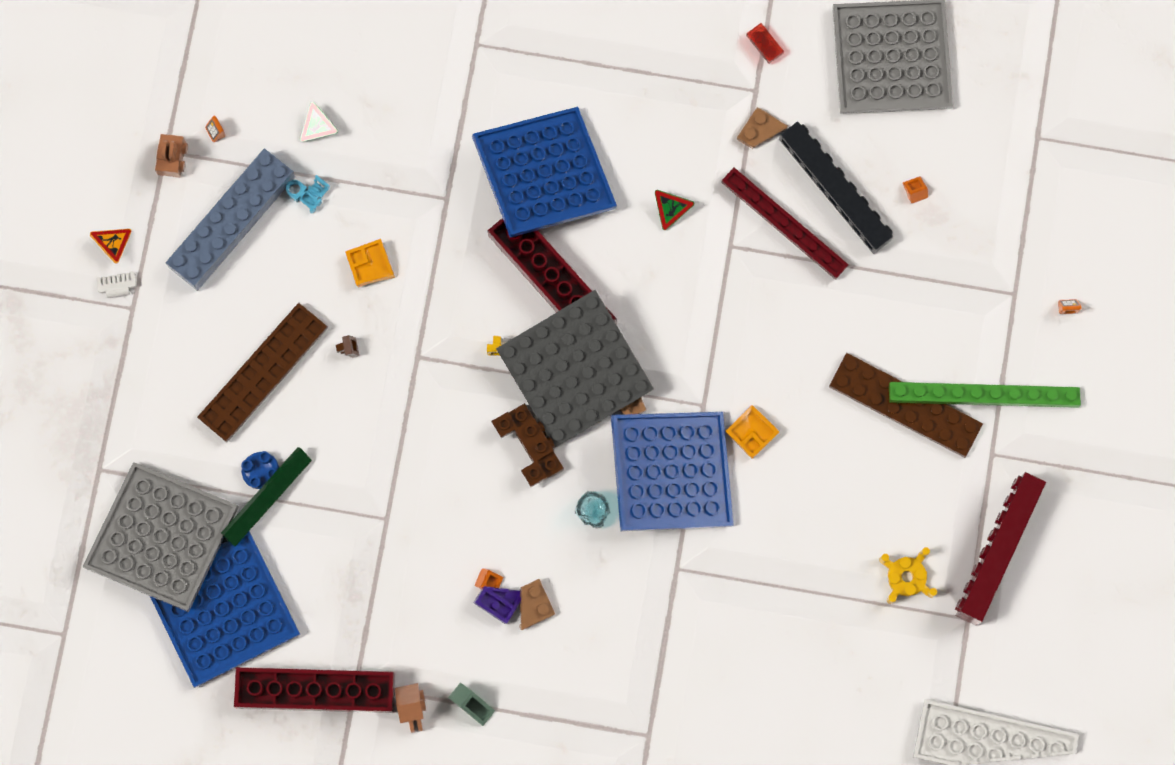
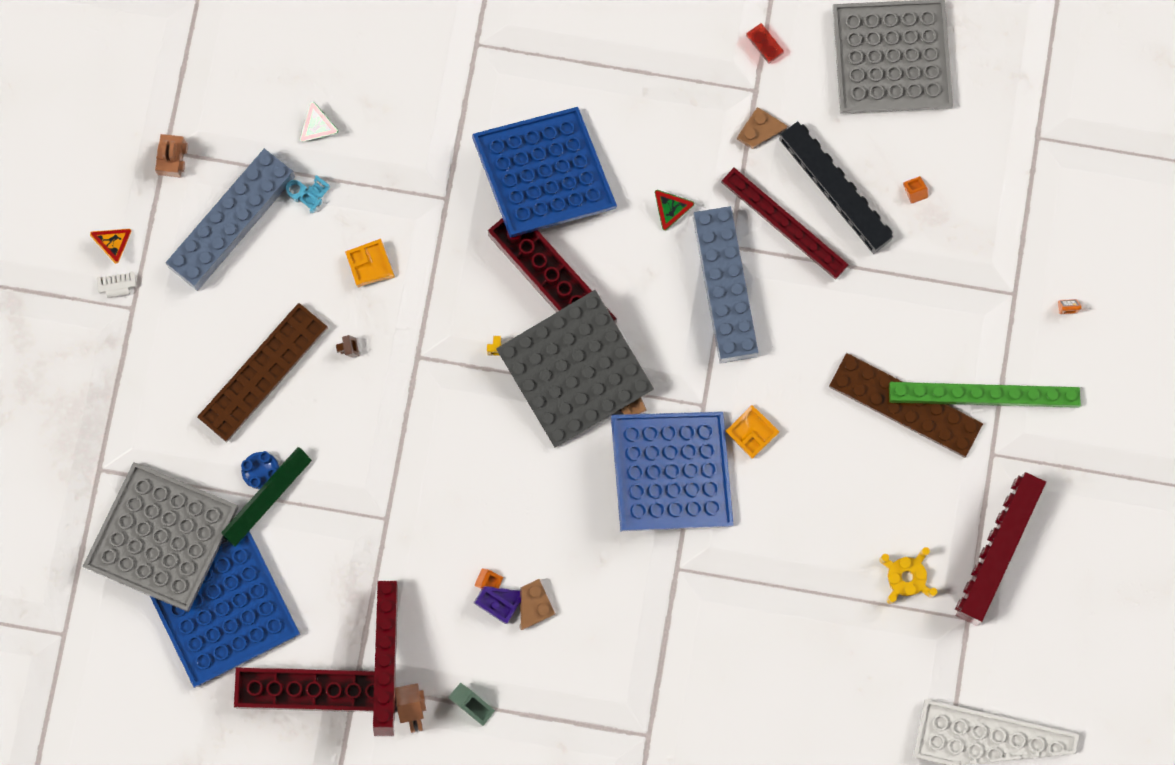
slope [205,116,226,142] -> none
reddish brown bracket [491,403,564,487] -> none
clear light blue hair [575,491,611,529] -> none
none -> dark red brick [373,581,398,736]
none -> sand blue brick [693,206,758,364]

